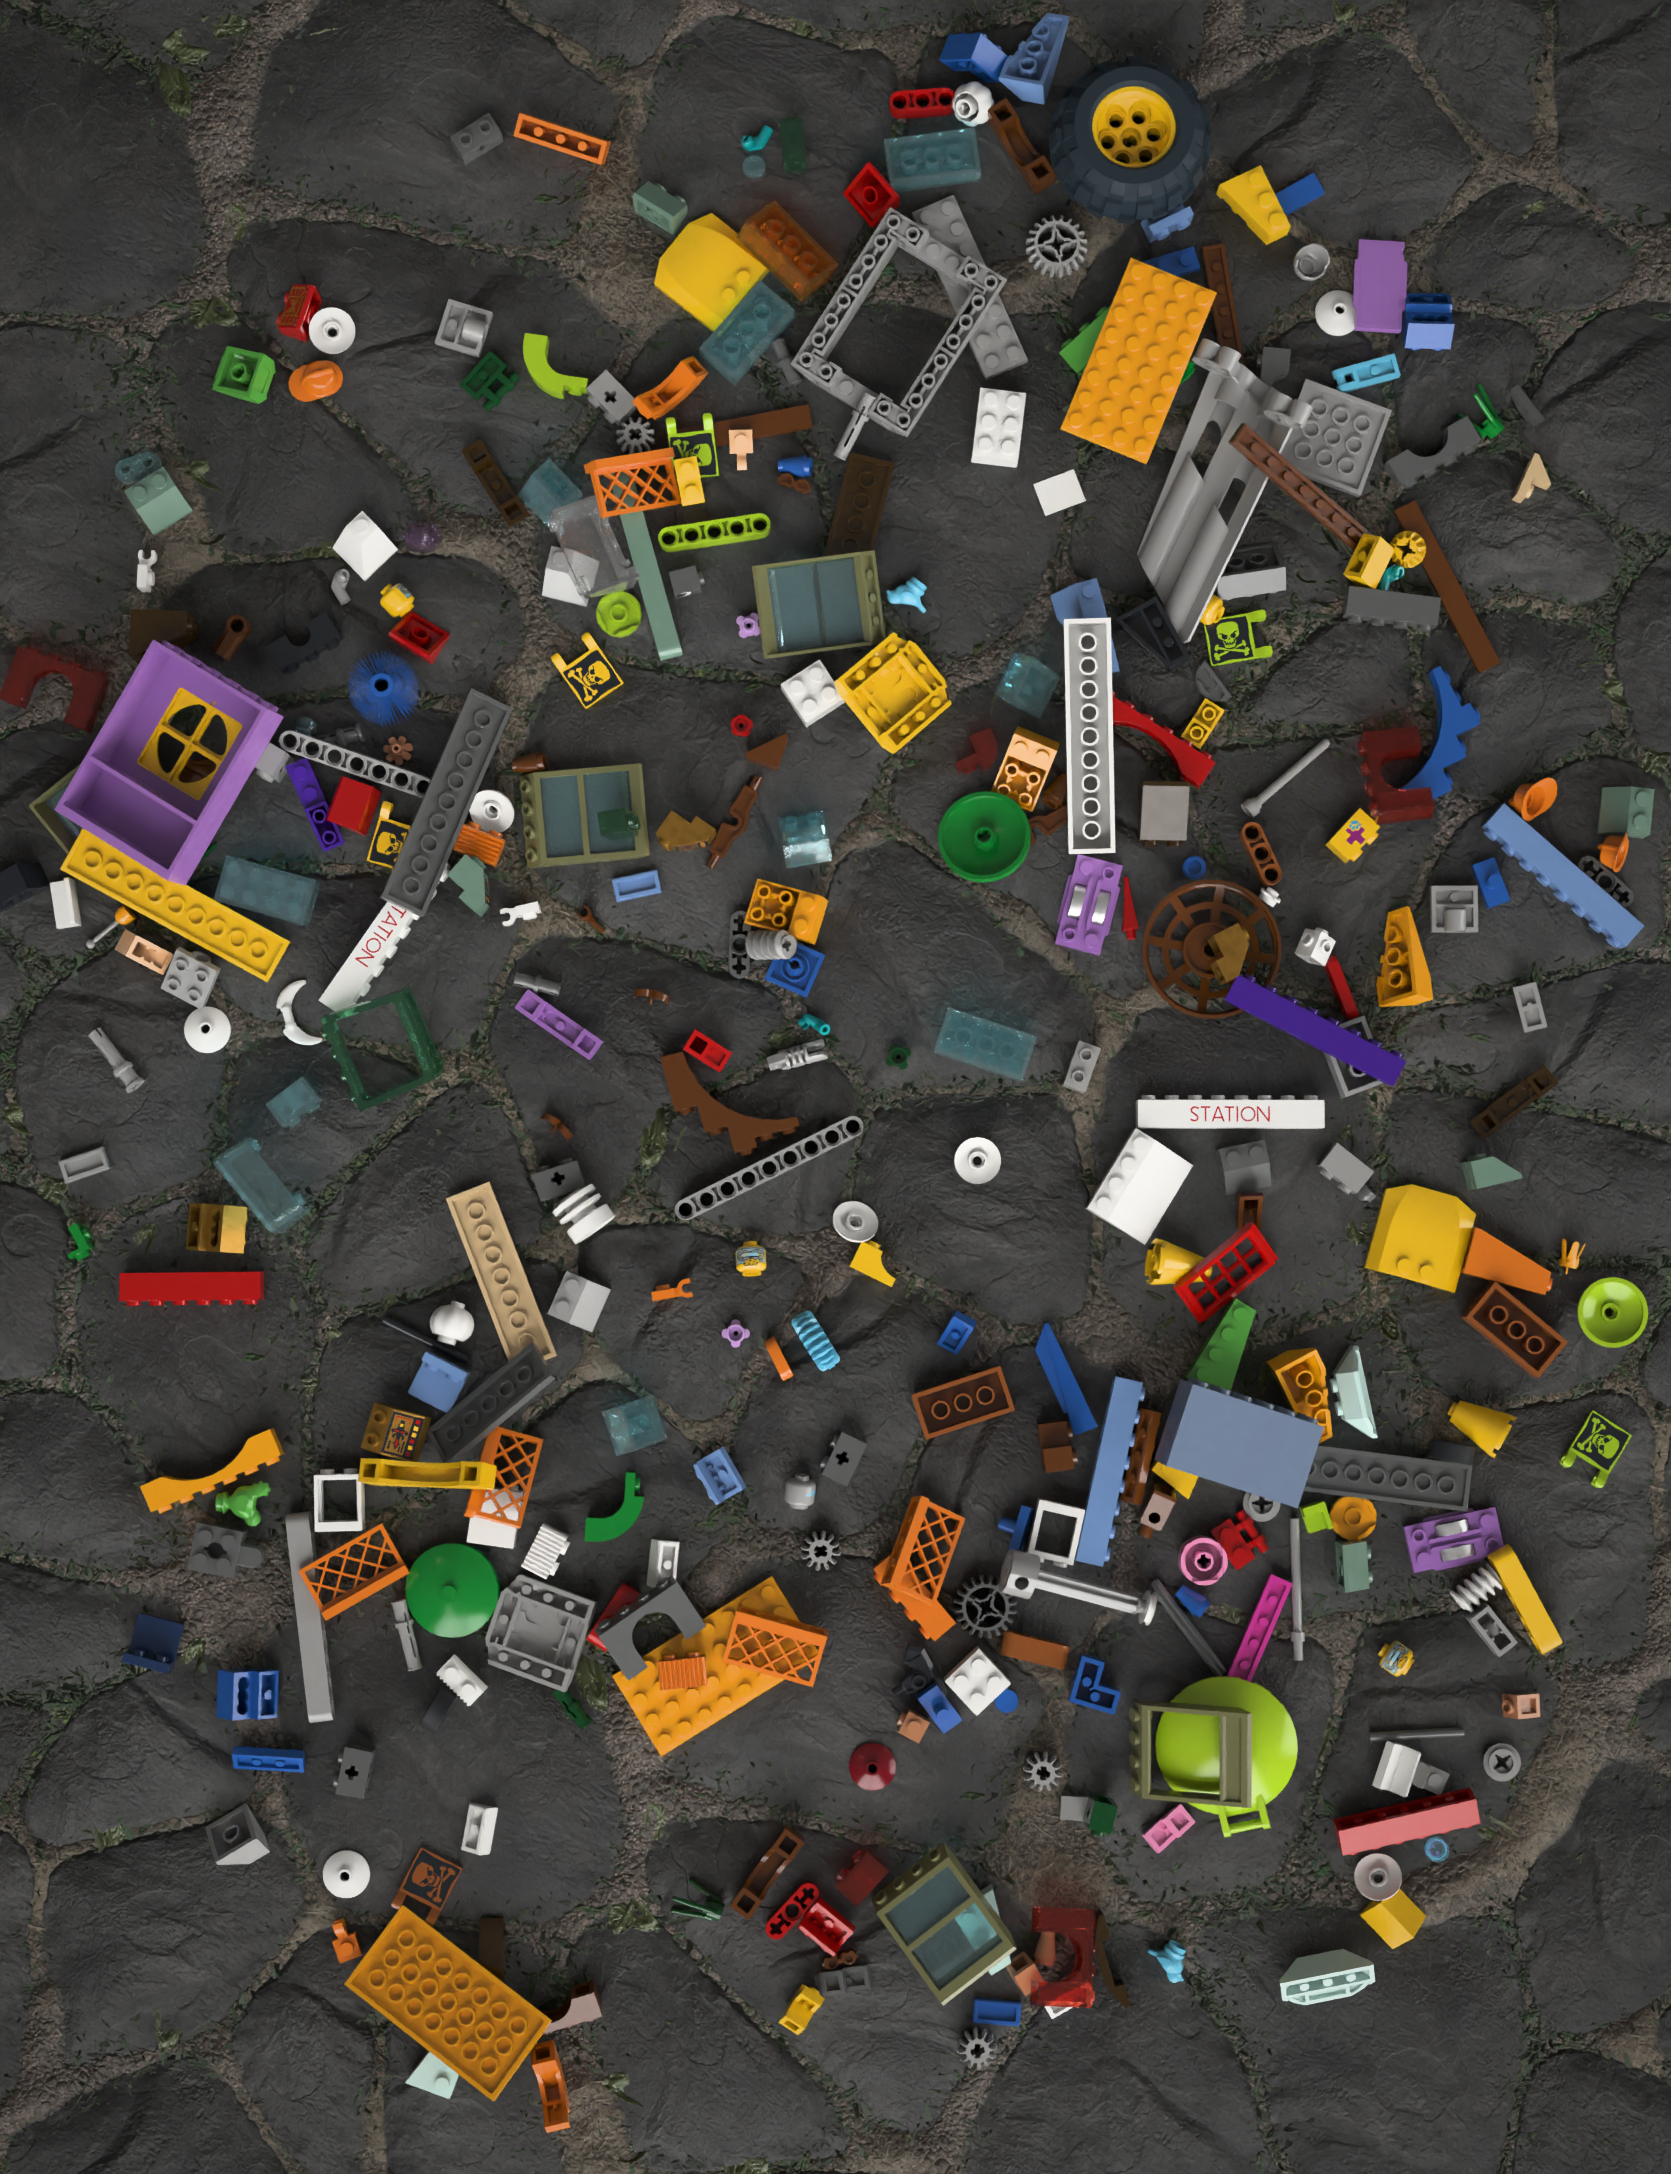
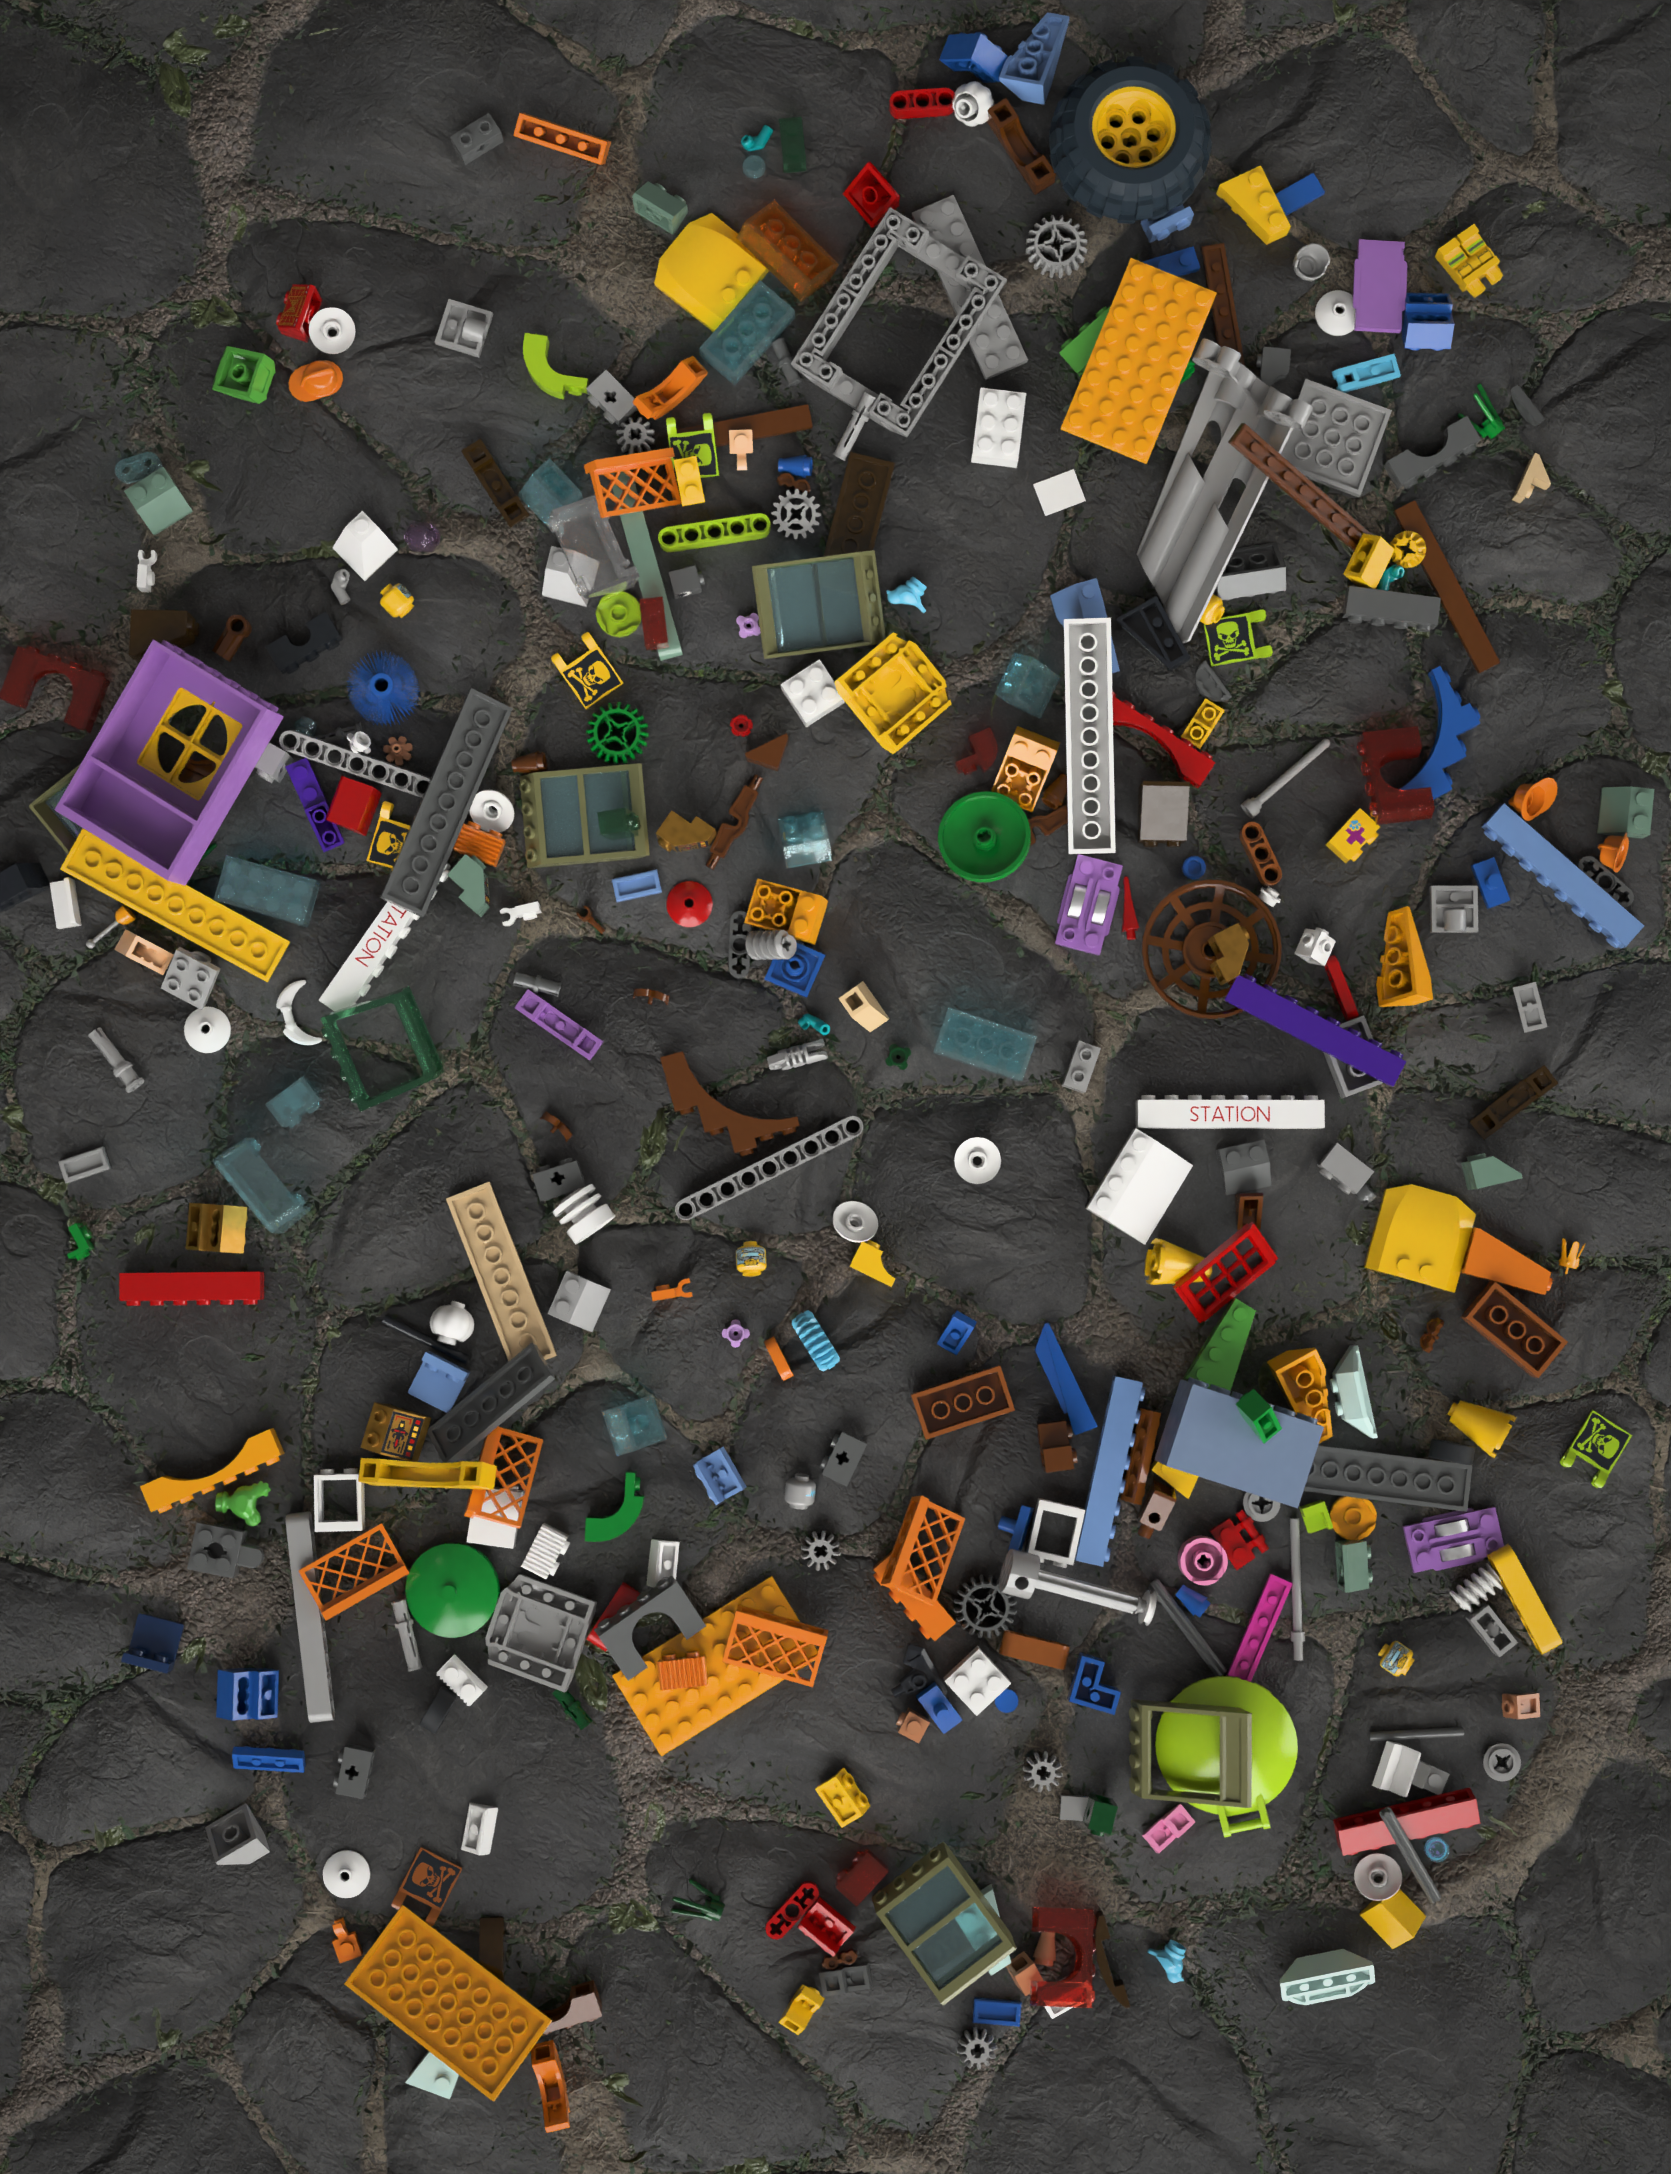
red slope [389,611,450,665] -> none
dark green plate [459,351,520,412] -> none
red brick [682,1029,732,1073] -> none
reddish brown arch [730,1824,805,1920] -> none
dark red dish [849,1743,896,1790] -> none
clear light blue brick [883,127,981,192] -> none
lime dish [1577,1277,1648,1348] -> none
none -> white plate [347,731,371,754]
none -> green gear [586,702,649,765]
none -> clear red brick [639,596,669,650]
none -> red dish [666,881,713,927]
none -> light grey gear [771,489,821,539]
none -> yellow bracket [815,1768,870,1828]
none -> tan slope [838,981,889,1032]
none -> green slope [1236,1389,1282,1444]
none -> dark grey axle [1379,1807,1441,1903]
none -> reddish brown piece [1420,1318,1445,1353]
none -> yellow hips [1435,224,1503,298]

